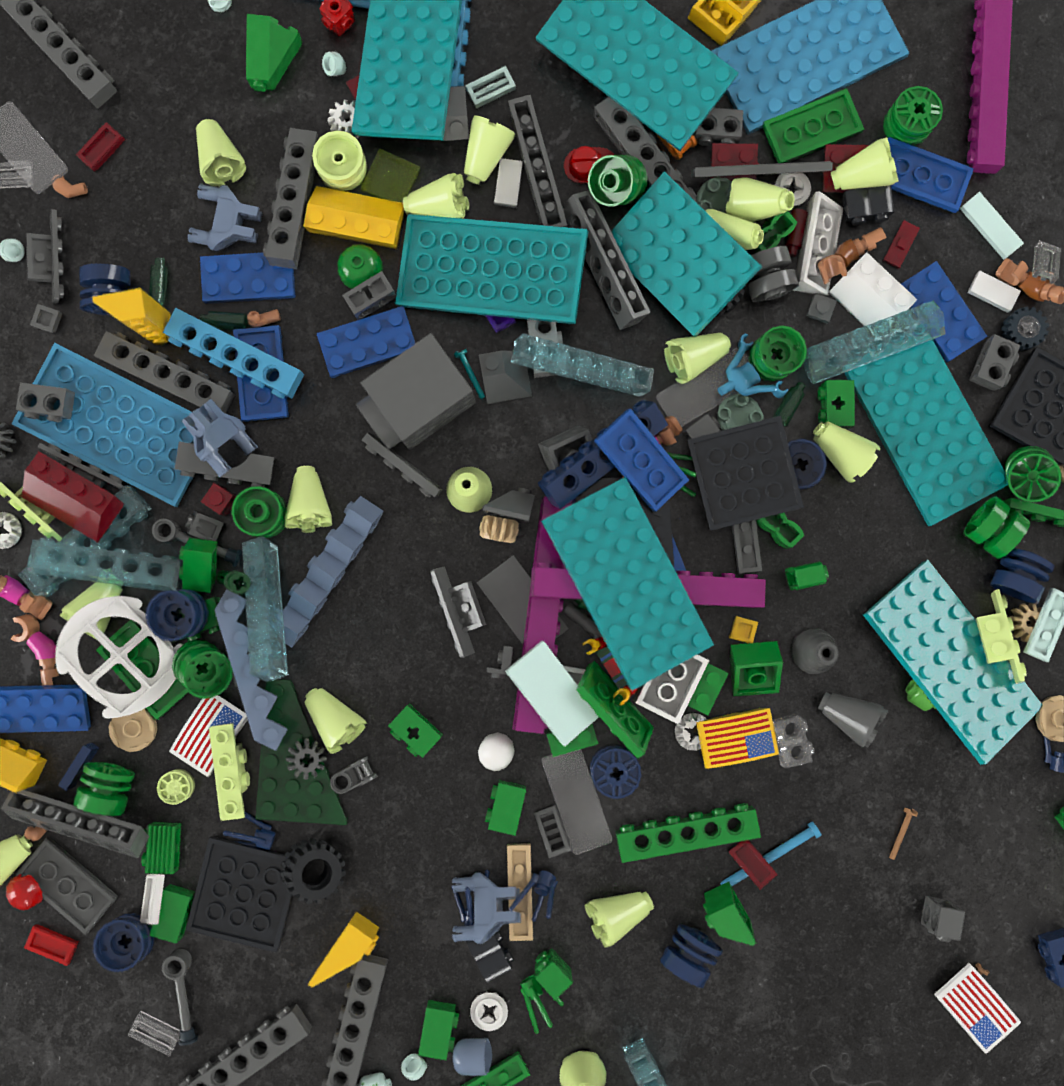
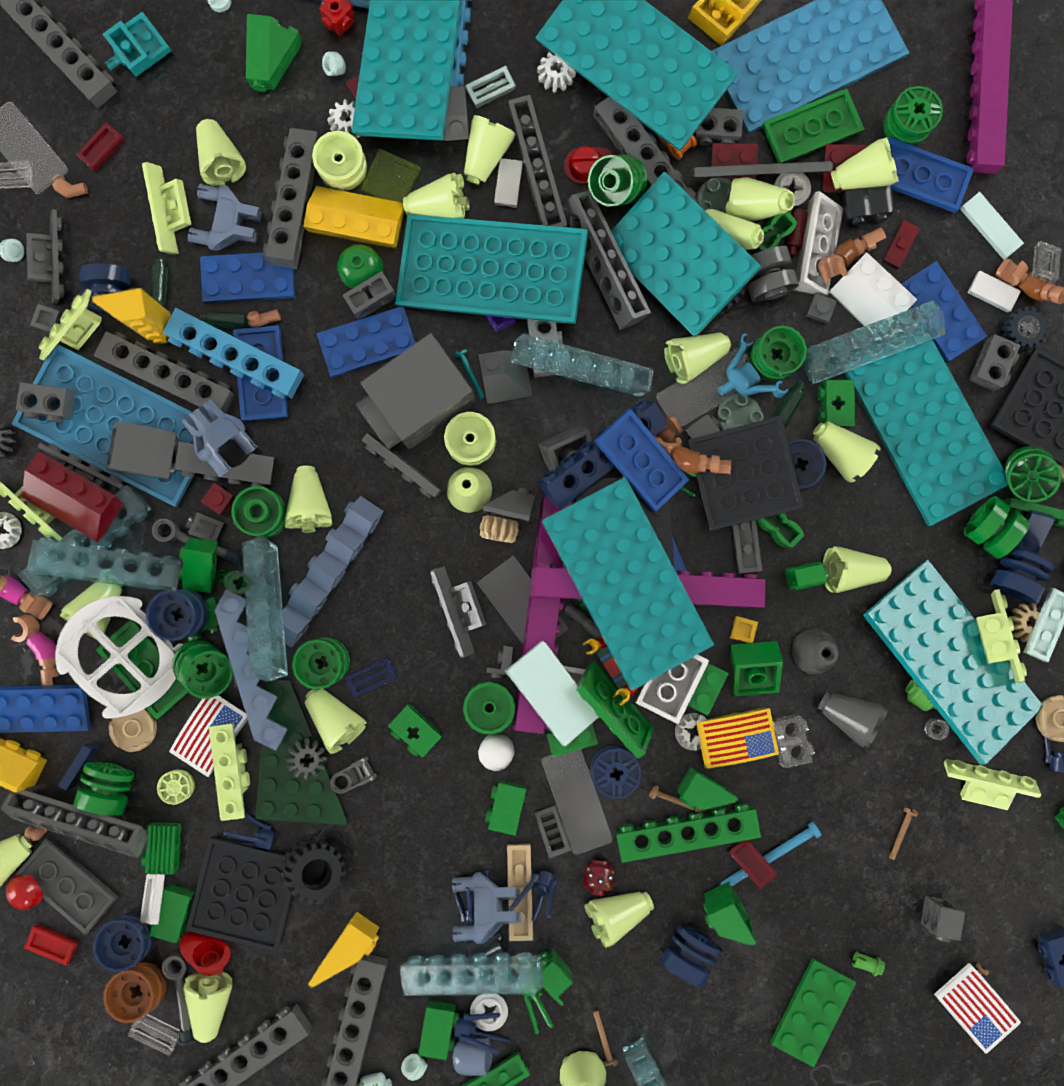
none -> yellowish green bracket [39,289,102,361]
none -> teal plate [103,12,171,77]
none -> dark orange wheel [104,962,167,1023]
none -> dark grey slope [106,421,179,479]
none -> yellowish green bracket [142,162,191,255]
none -> red piece [179,931,231,977]
none -> yellowish green cone [183,972,232,1043]
none -> green wheel [292,637,350,690]
none -> clear blue tile [345,657,397,698]
none -> clear light blue brick [400,952,544,995]
none -> yellowish green wheel [444,412,496,466]
none -> dark blue plant [455,1013,510,1054]
none -> green wheel [463,680,515,735]
none -> white gear [537,51,576,93]
none -> dark red head [583,860,615,896]
none -> medium nougat piece [593,1010,618,1066]
none -> medium nougat piece [649,785,701,812]
none -> piece [656,437,731,474]
none -> green slope [676,766,738,810]
none -> green plate [770,958,856,1067]
none -> yellowish green cone [822,546,891,593]
none -> bright green pin [852,952,885,976]
none -> clear bush [925,718,949,740]
none -> yellowish green bracket [944,759,1041,810]
none -> dark blue tile [1015,509,1055,554]

